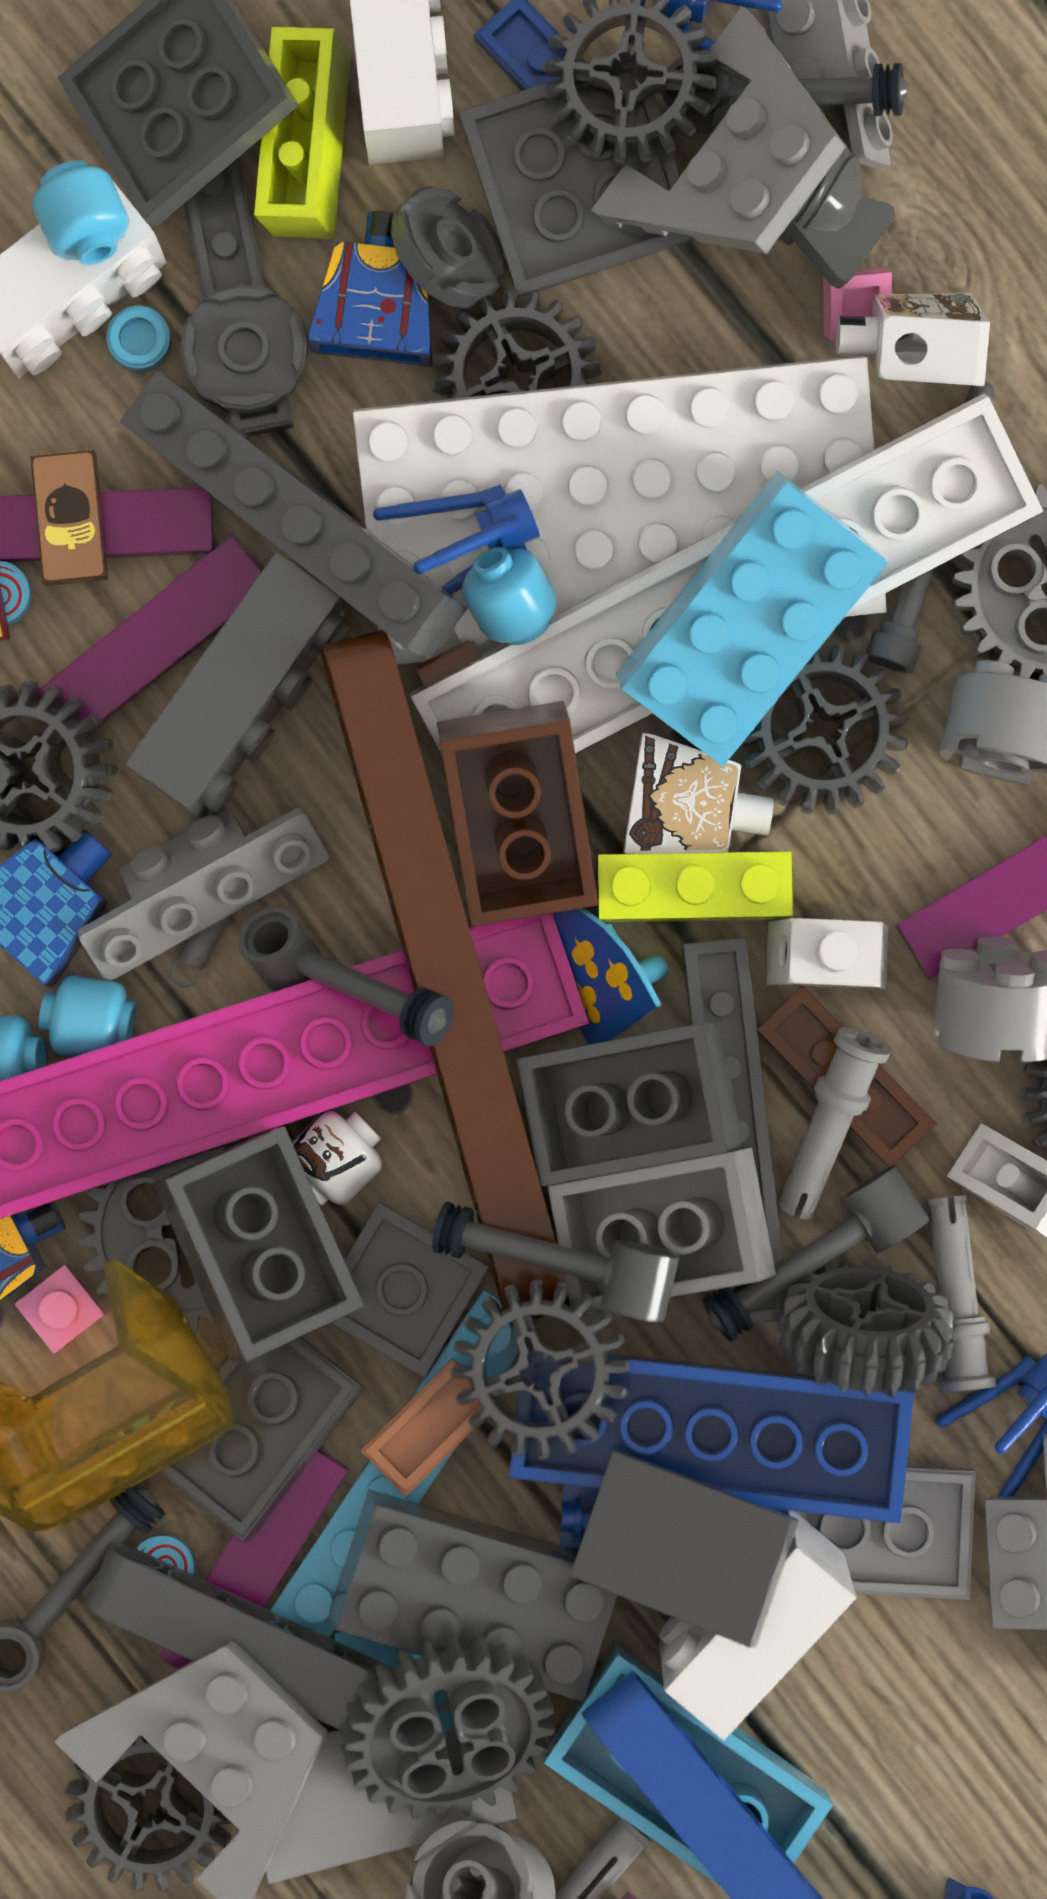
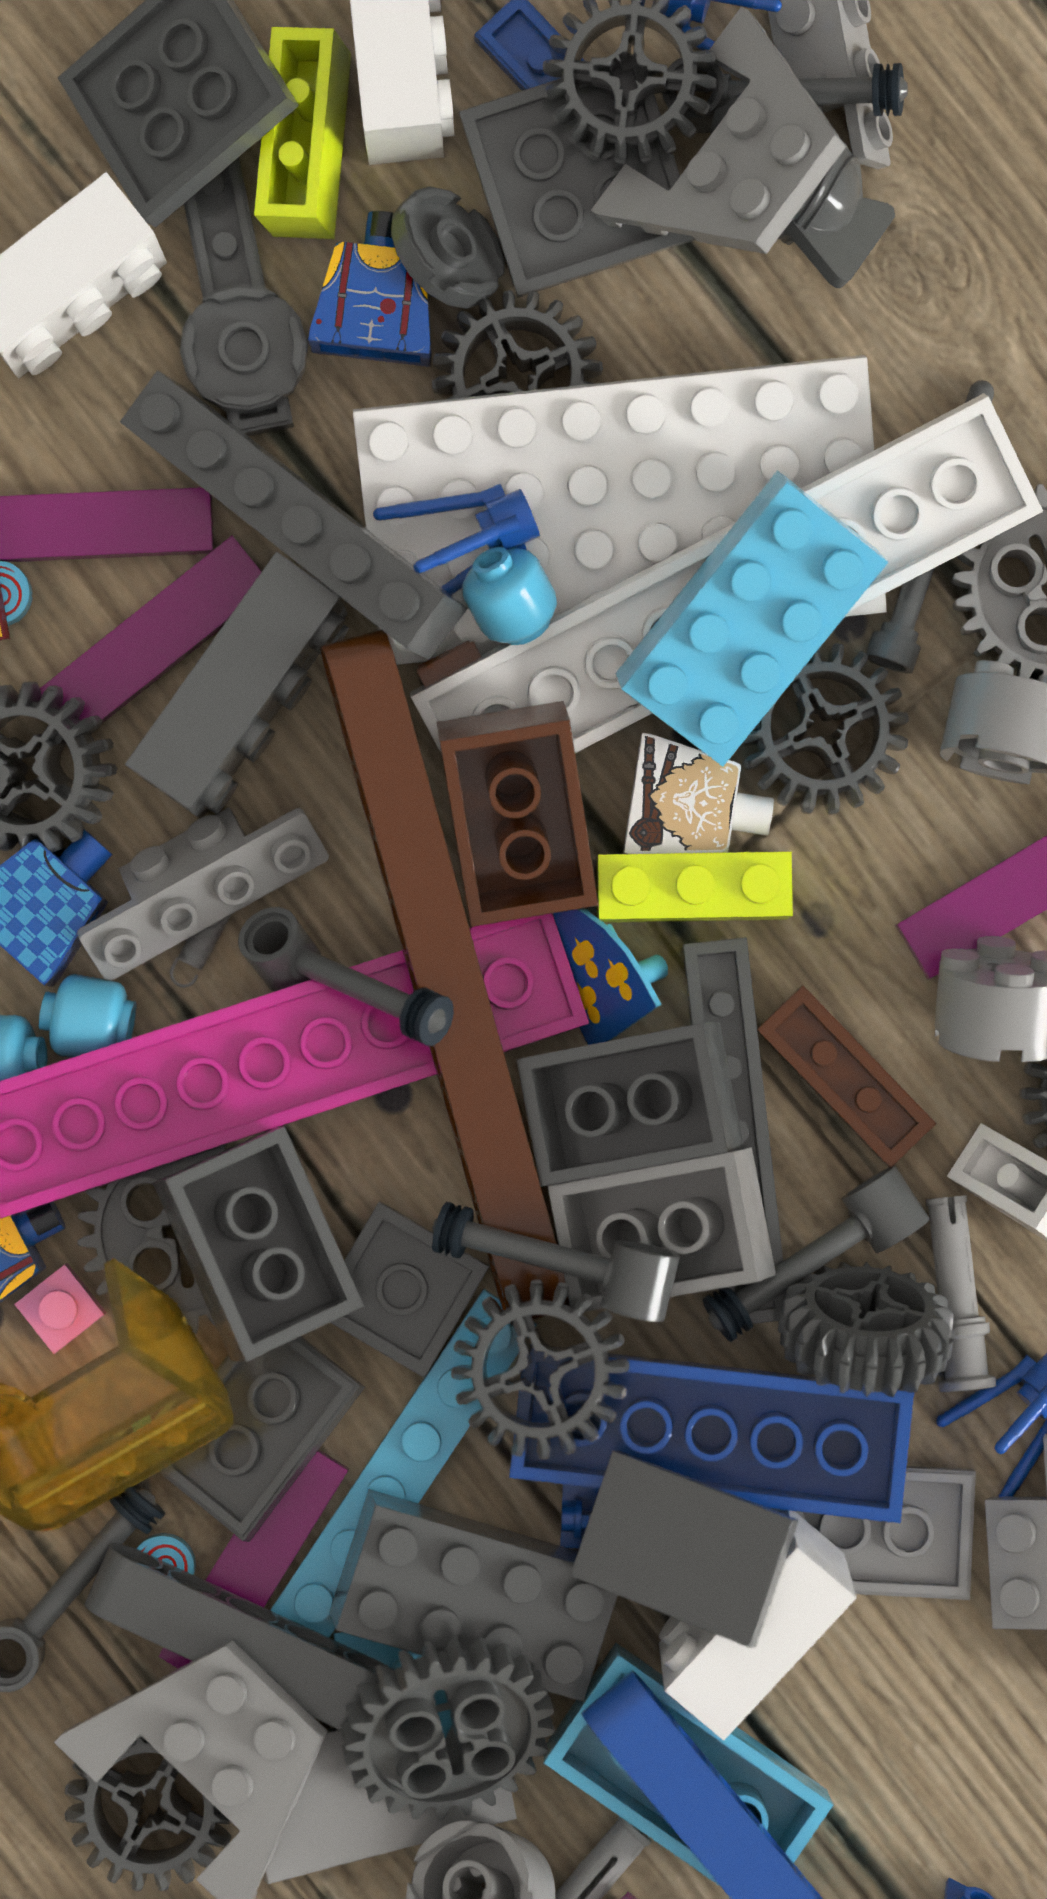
medium nougat tile [30,450,109,586] -> none
medium azure head [32,161,129,265] -> none
medium azure tile [106,306,172,373] -> none
white head [292,1110,382,1206] -> none
nougat tile [360,1358,482,1497] -> none
white torso [765,918,889,990] -> none
light grey pin [776,1027,891,1219] -> none
bright pink plate [823,267,892,341] -> none
white torso [835,293,990,386] -> none

